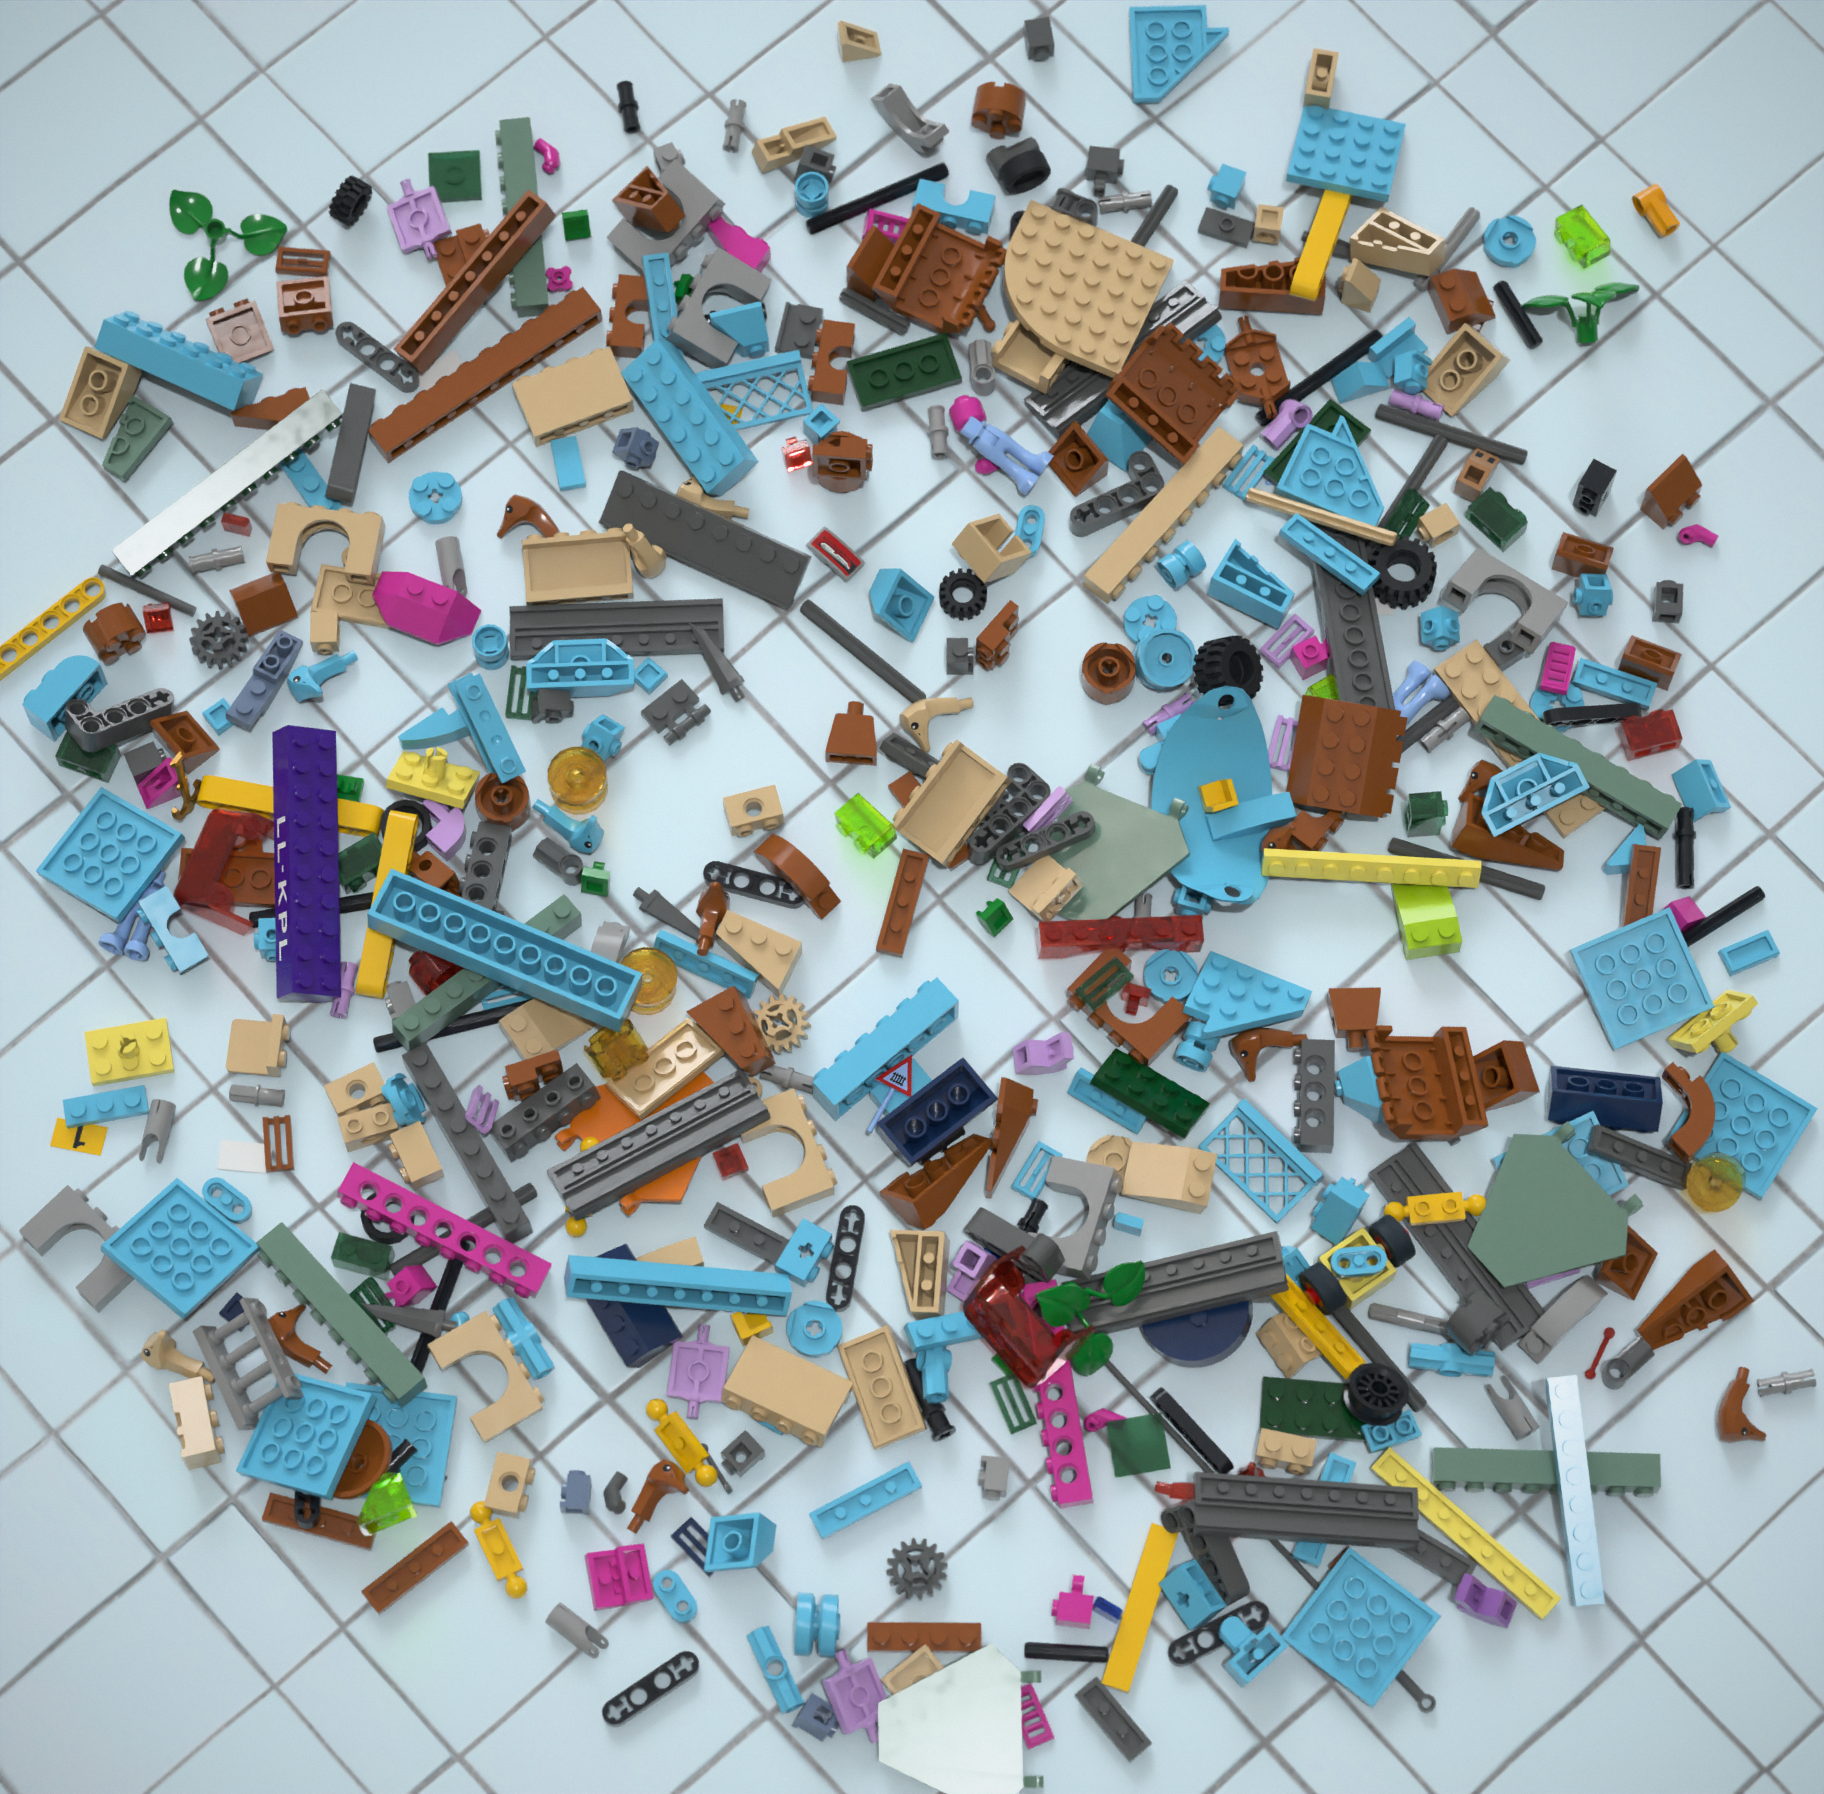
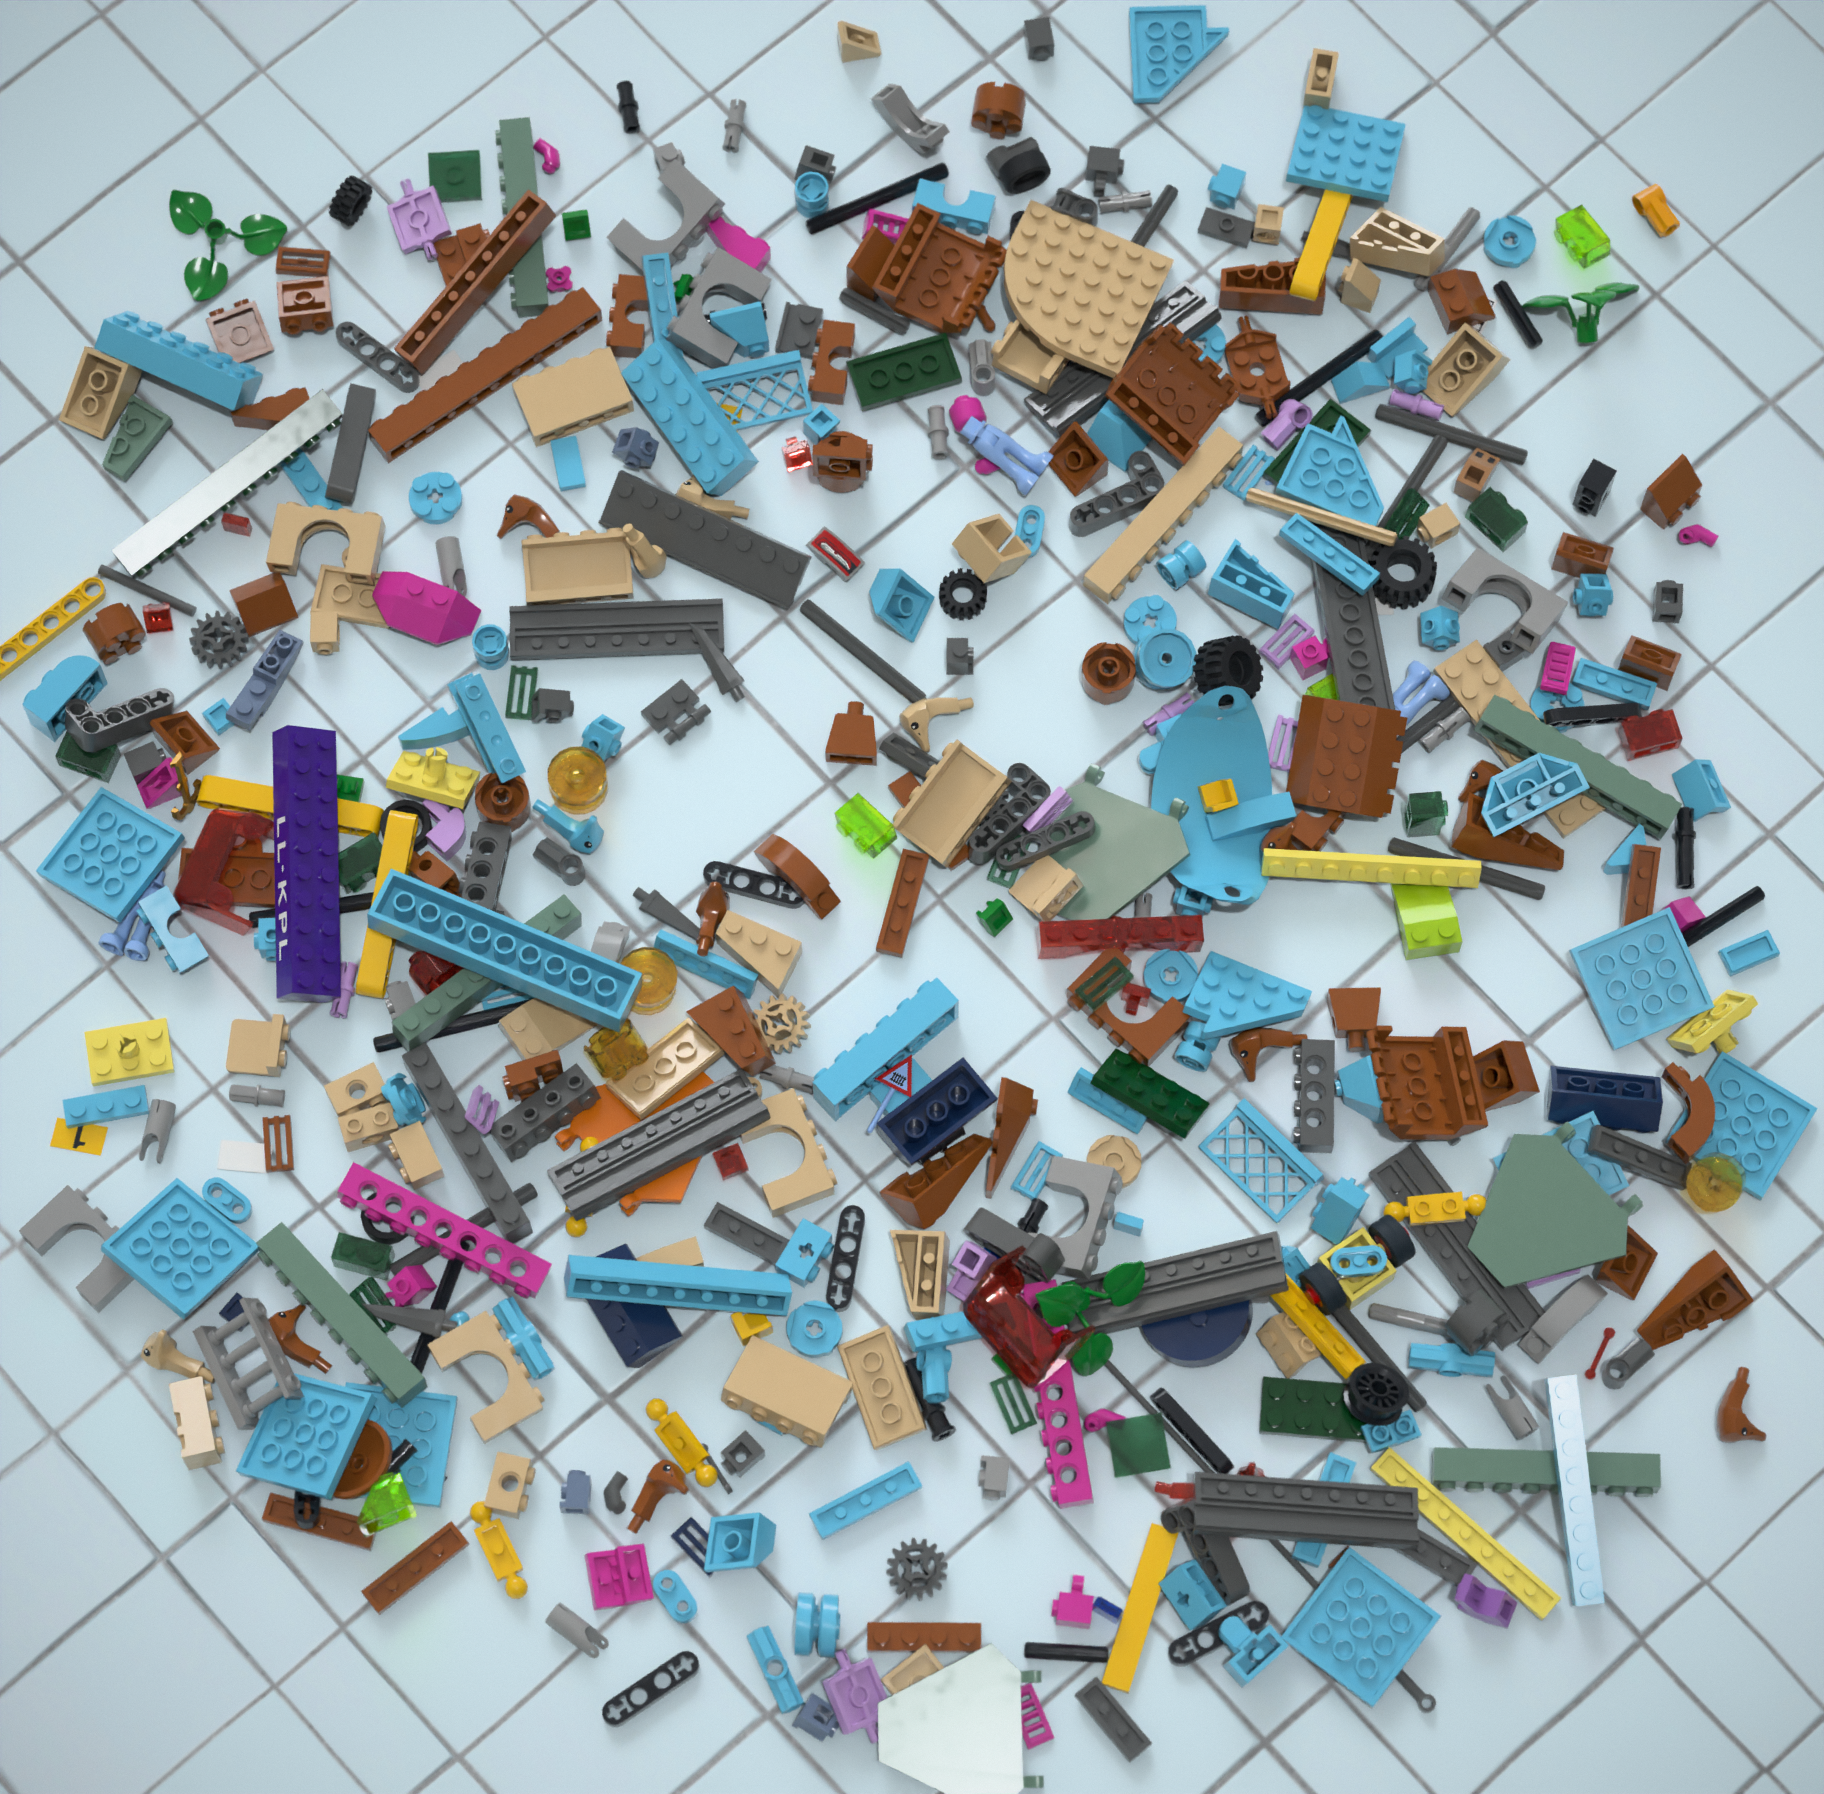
light grey pin [189,546,245,573] -> none
medium azure animal [287,651,358,702] -> none
medium azure wedge [526,638,635,698] -> none
green tile [581,861,610,897] -> none
dark orange wedge [612,166,686,233] -> none
medium azure tile [634,657,668,695] -> none
lavender plate [667,1324,730,1420] -> none
tan brick [723,784,784,837] -> none
tan slope [751,117,837,173] -> none
dark orange plate [976,600,1019,671] -> none
lavender brick [1012,1032,1074,1075] -> none
tan slope [1120,1142,1217,1214] -> none
tan brick [1254,1428,1317,1475] -> none
light grey pin [1757,1369,1816,1397] -> none

